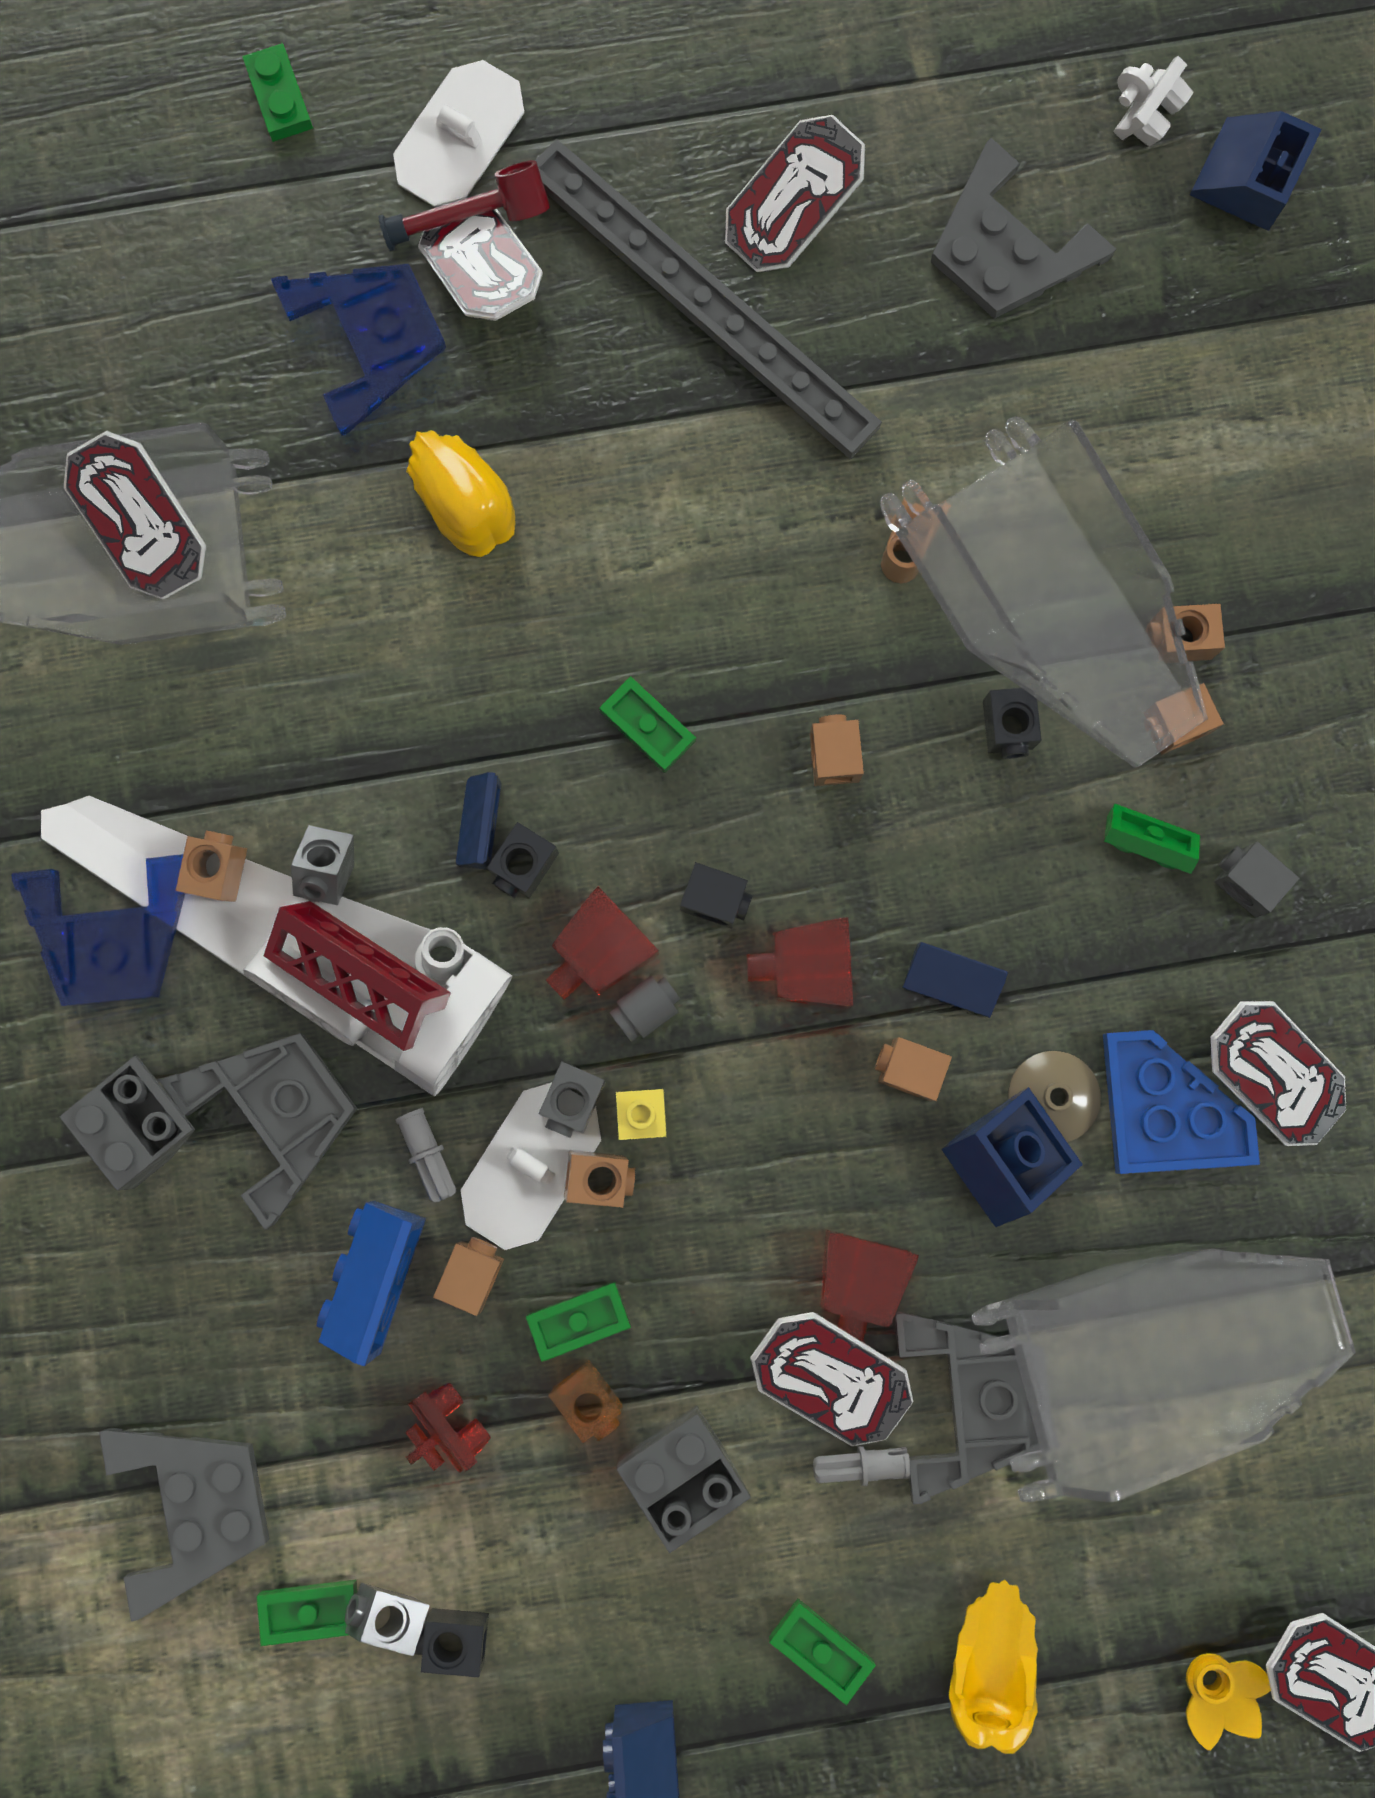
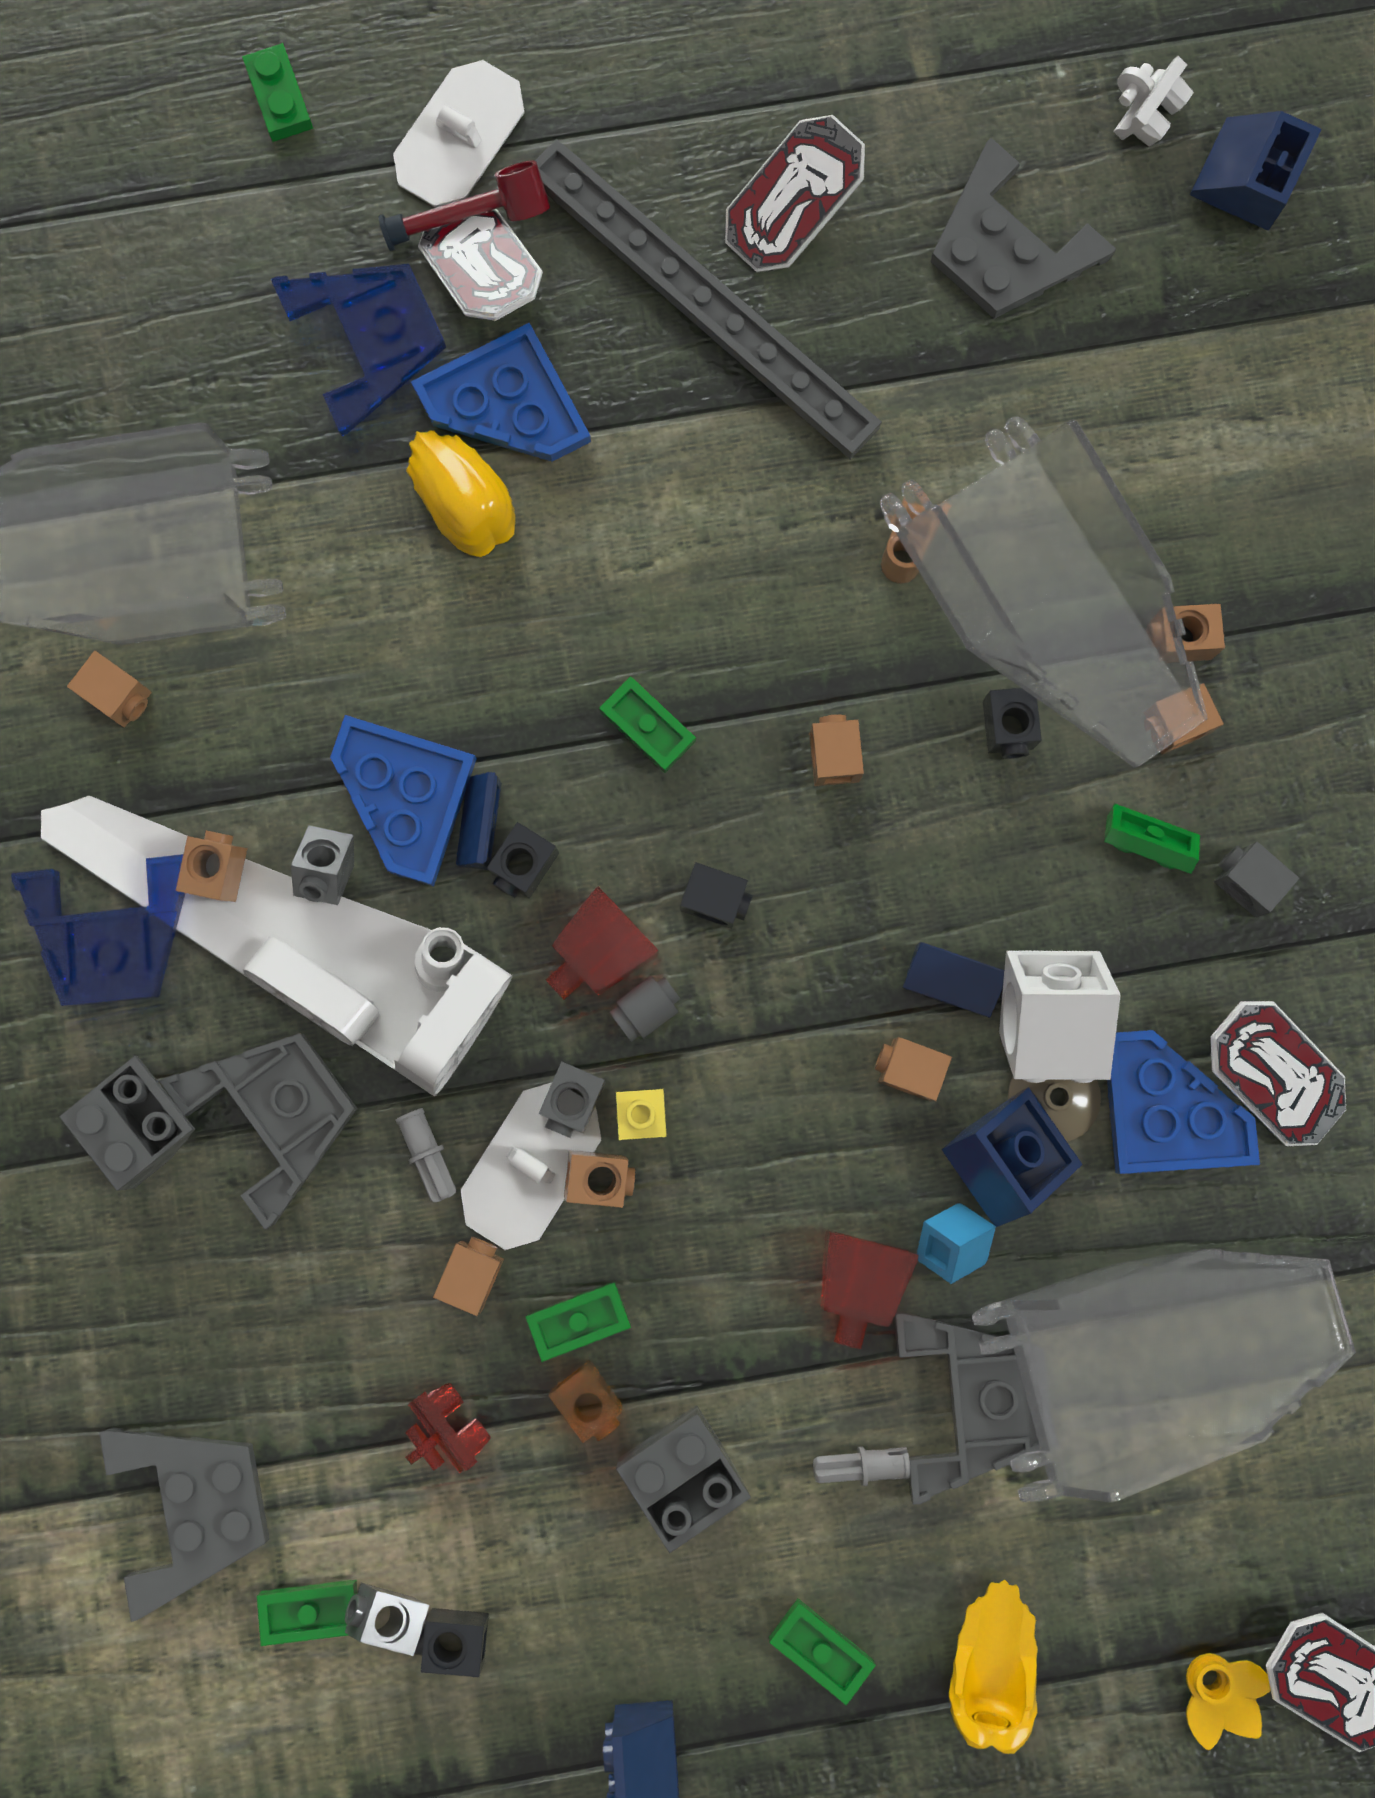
shield [63,431,206,600] -> none
dark red fence [263,901,451,1051] -> none
blue slope [316,1201,426,1366] -> none
clear red torso [746,917,853,1009] -> none
shield [750,1312,913,1446] -> none
none -> medium nougat brick [67,650,152,728]
none -> blue plate [330,715,477,887]
none -> blue plate [411,323,591,462]
none -> dark azure panel [915,1203,996,1284]
none -> white brick [999,951,1121,1083]

